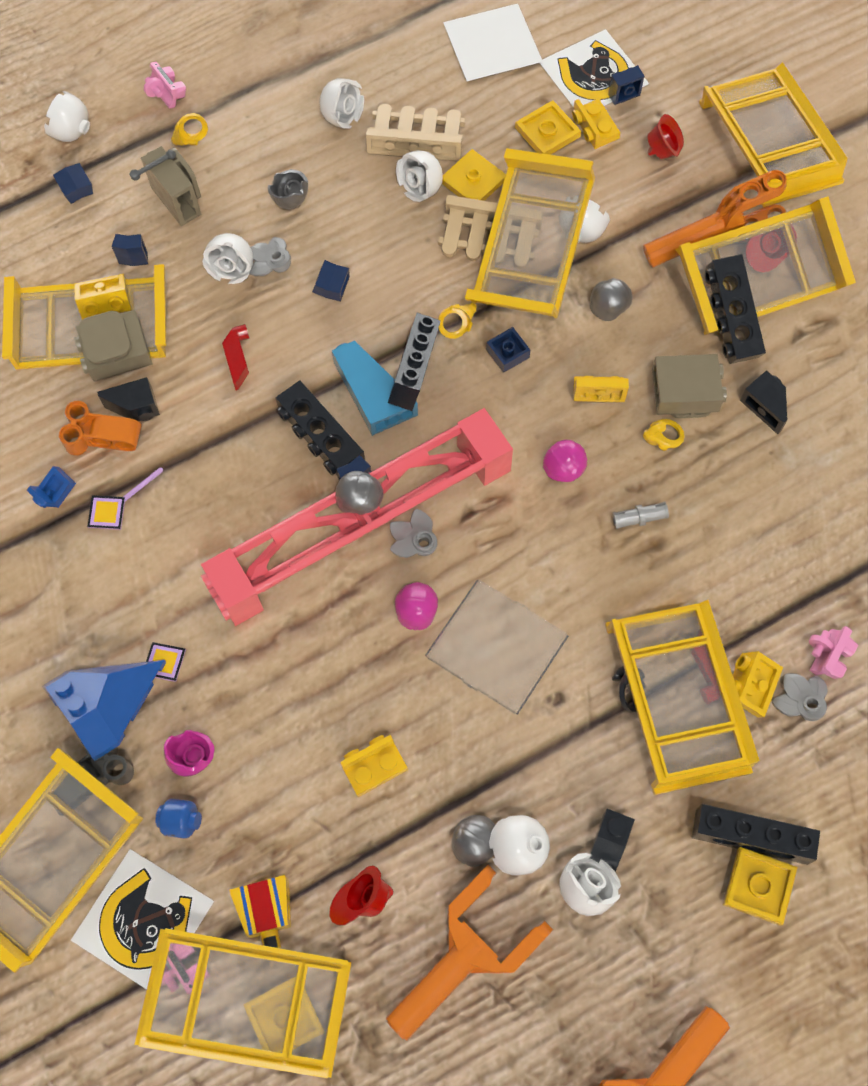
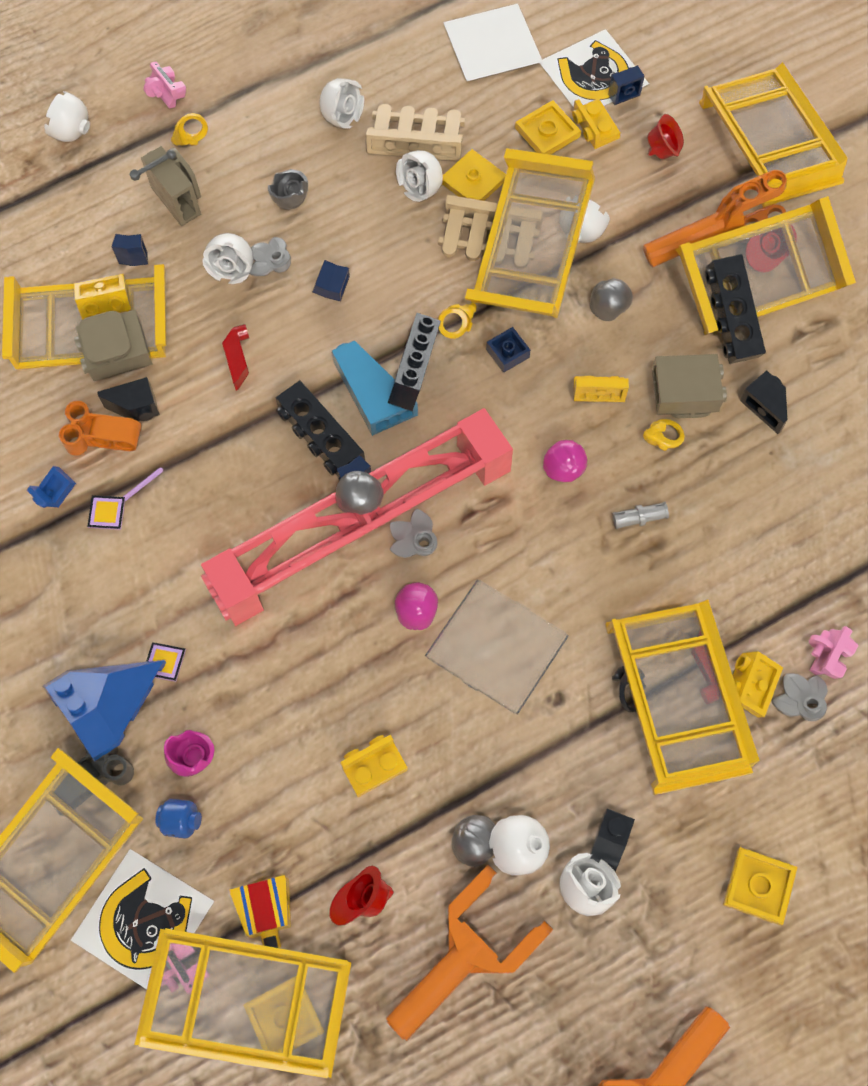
dark blue piece [53,163,93,204] -> none
black brick [692,804,820,865] -> none

